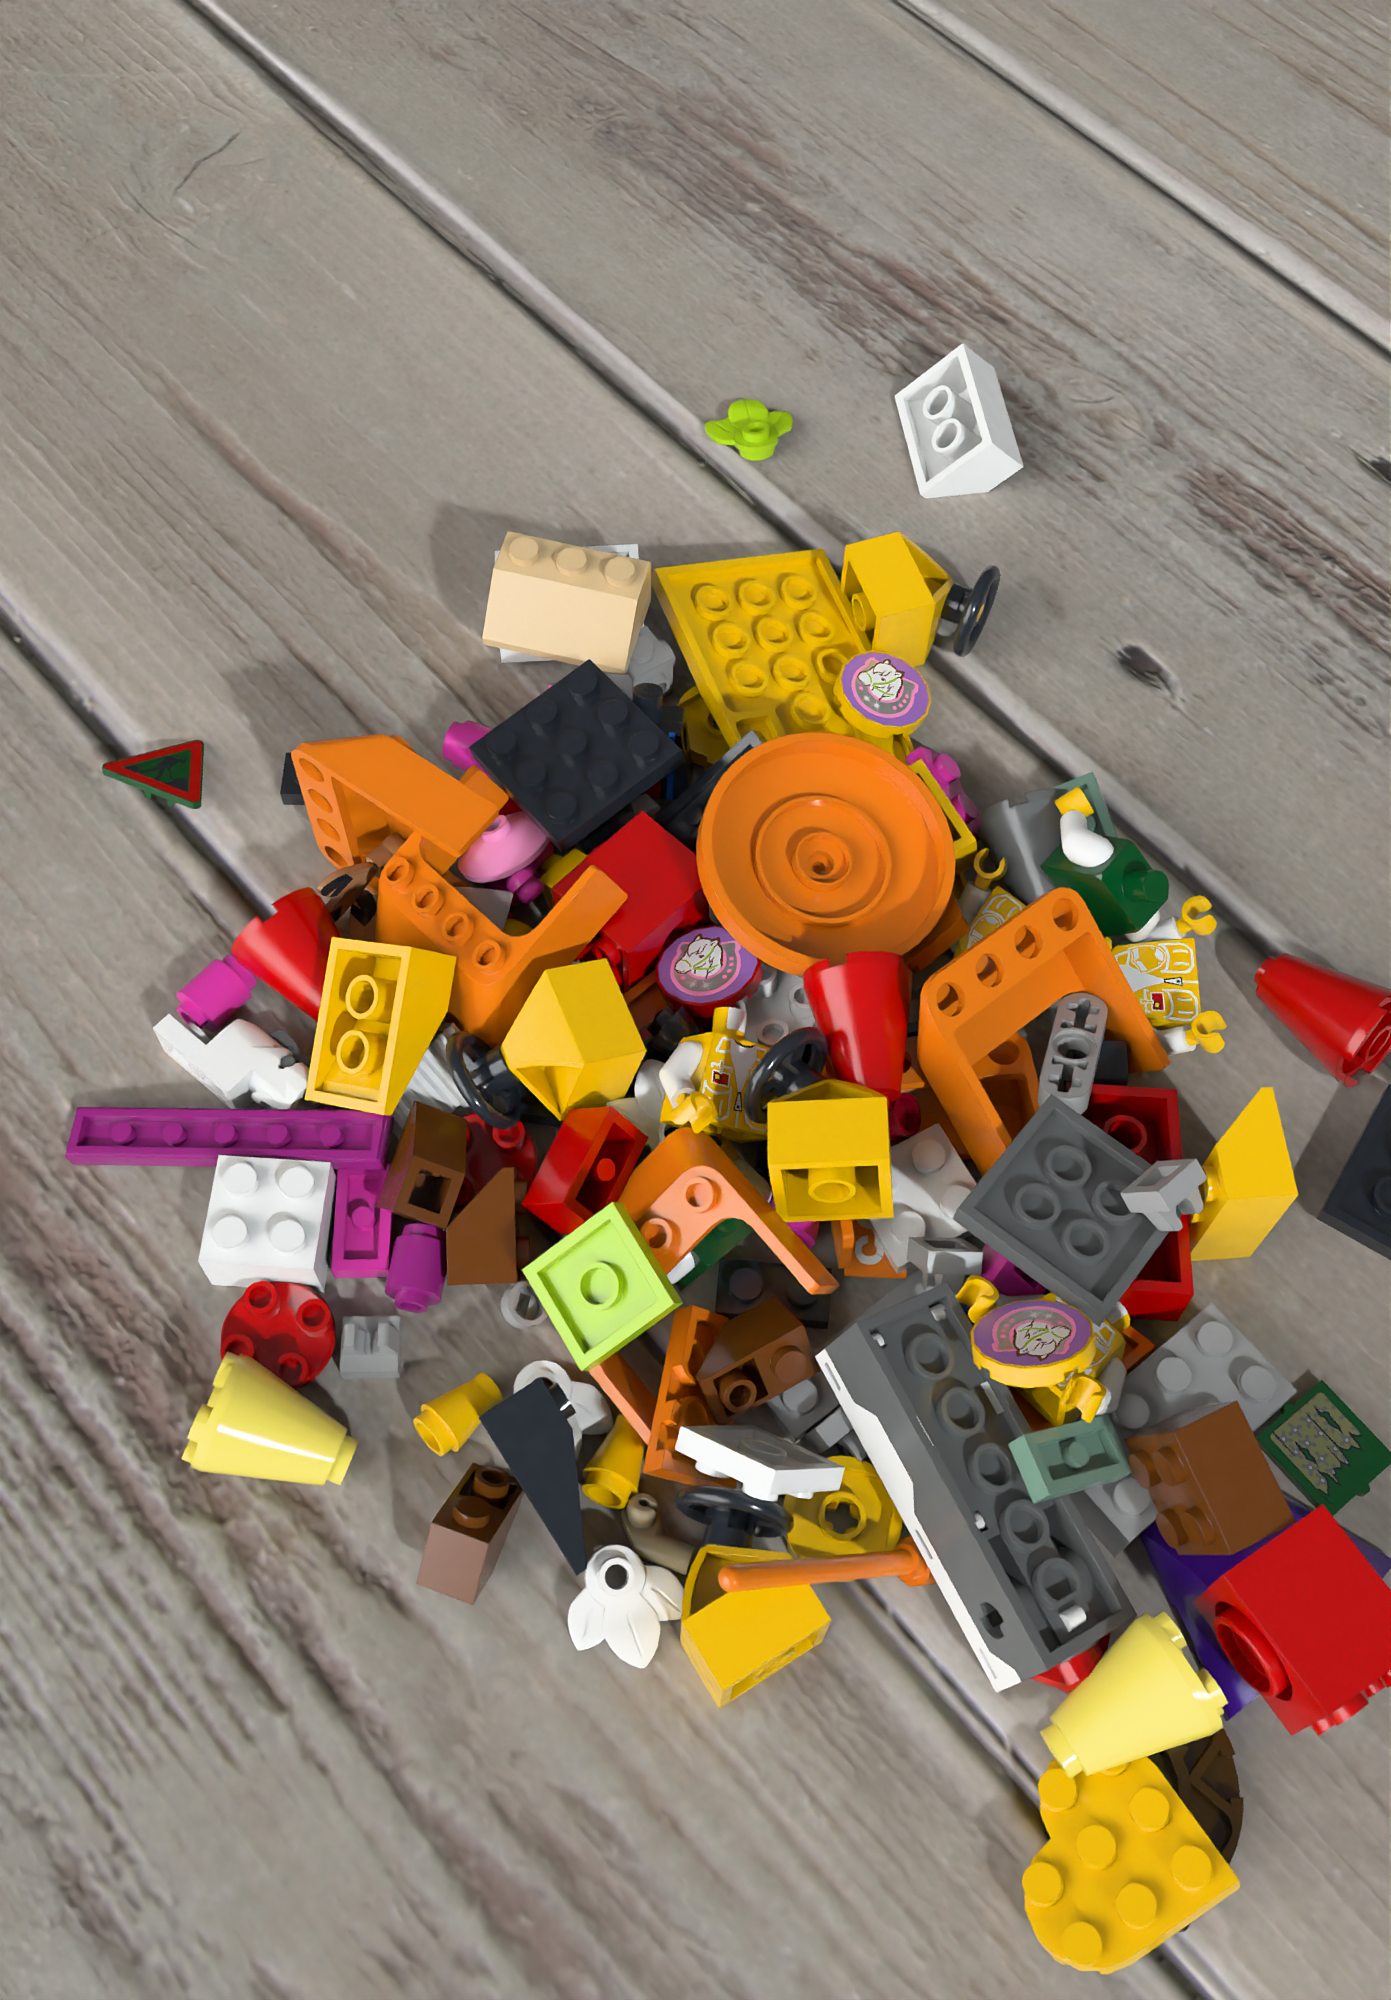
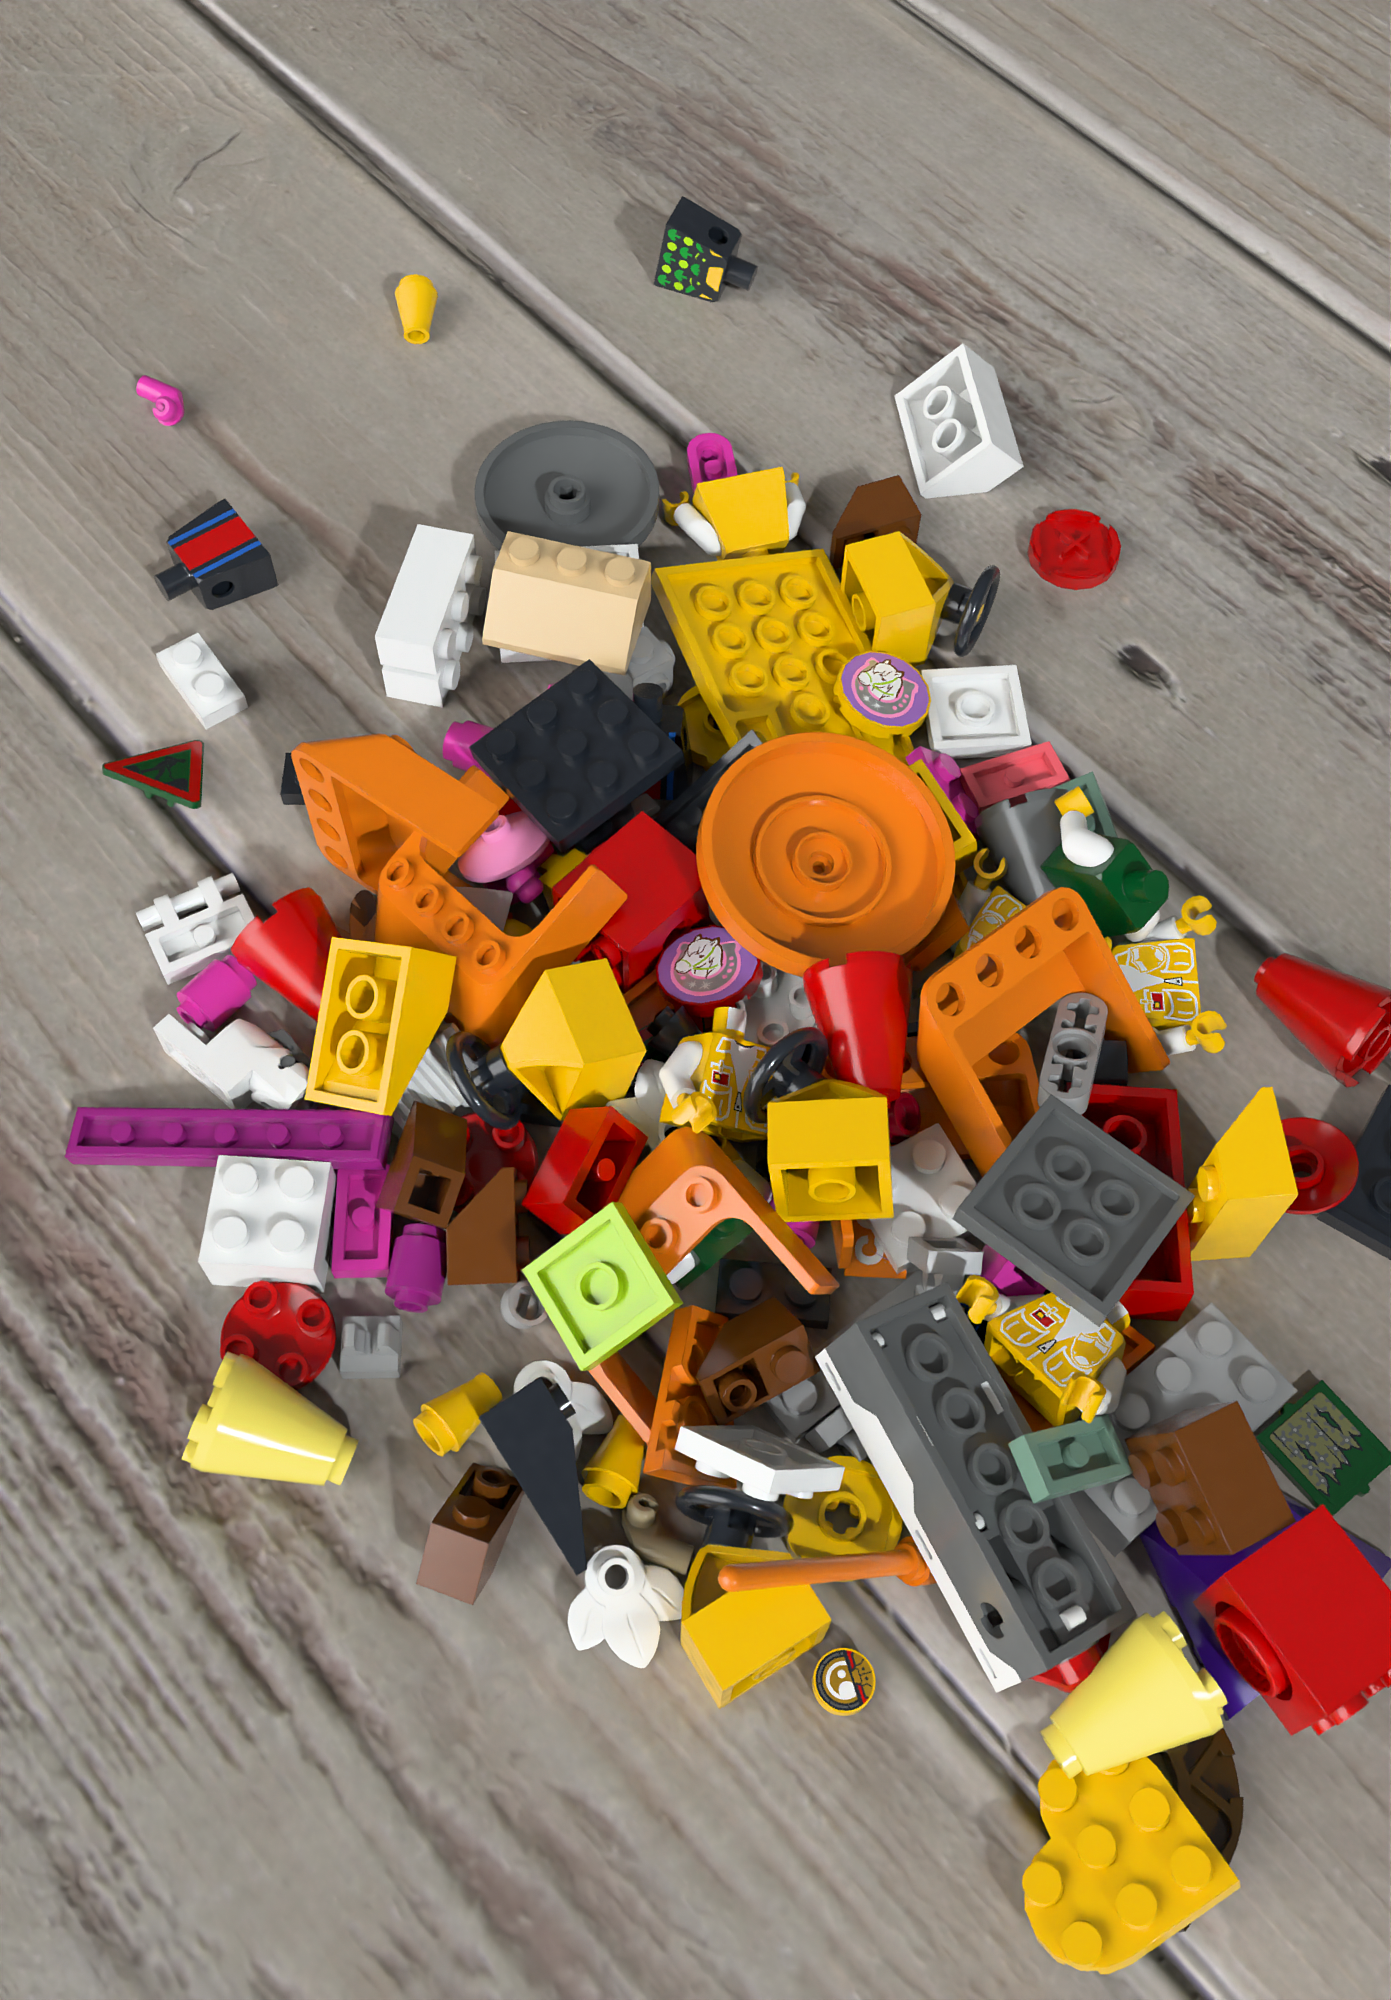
medium nougat piece [317,833,406,922] -> none
lime plate [704,399,793,461] -> none
tile [970,1299,1096,1388] -> none
light grey tile [1120,1158,1207,1231] -> none
none -> white plate [135,873,254,985]
none -> dark pink arm [136,375,185,426]
none -> black torso [154,499,278,610]
none -> white plate [156,633,248,730]
none -> white piece [375,524,486,708]
none -> yellow cone [395,274,438,344]
none -> dark grey dish [475,420,659,551]
none -> black torso [653,196,758,303]
none -> yellow torso [662,466,806,561]
none -> dark pink plate [687,433,738,495]
none -> tile [812,1648,876,1716]
none -> reddish brown slope [829,475,922,569]
none -> white plate [921,665,1032,759]
none -> coral plate [959,741,1070,814]
none -> red tile [1027,509,1121,590]
none -> red dish [1281,1117,1359,1215]

